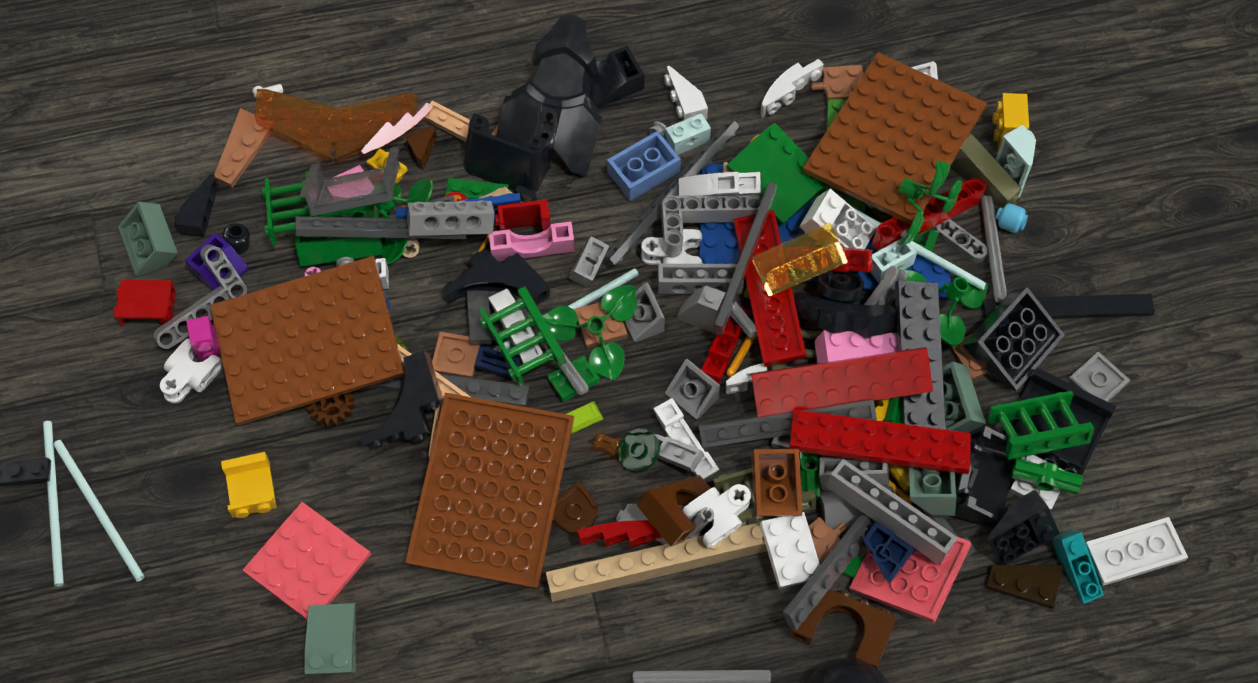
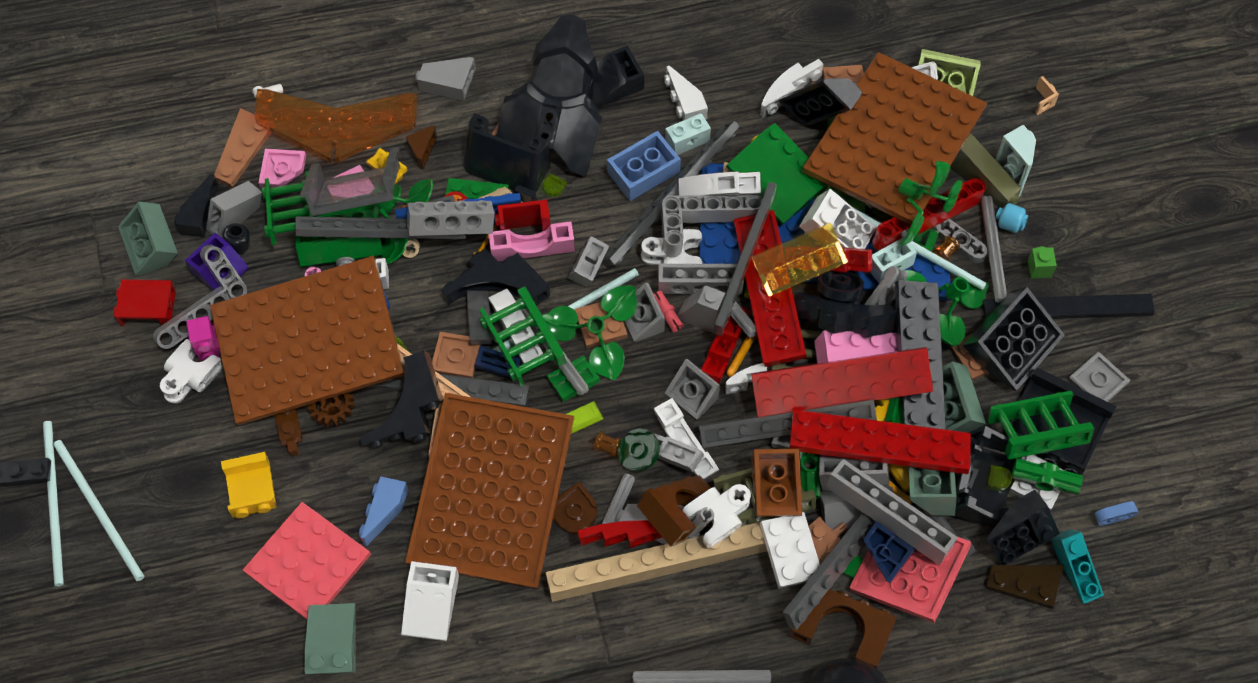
slope [359,103,433,156] -> none
light nougat plate [423,101,470,142] -> none
light grey bush [648,121,667,138] -> none
yellow brick [993,93,1029,149] -> none
white plate [1086,517,1188,586] -> none
none -> light grey slope [206,181,262,238]
none -> bright pink plate [259,149,306,188]
none -> reddish brown hinge [275,408,303,457]
none -> medium blue slope [359,476,408,546]
none -> white slope [401,561,459,641]
none -> light grey slope [415,57,476,101]
none -> clear neon green tile [543,173,567,197]
none -> light grey axle [602,473,635,524]
none -> coral pin [654,291,684,332]
none -> black slope [778,78,863,127]
none -> yellowish green slope [918,49,981,96]
none -> clear orange bush [933,236,960,261]
none -> clear neon green tile [987,465,1012,491]
none -> bright green brick [1028,246,1057,279]
none -> light nougat bracket [1035,76,1059,115]
none -> medium blue beam [1094,501,1139,526]

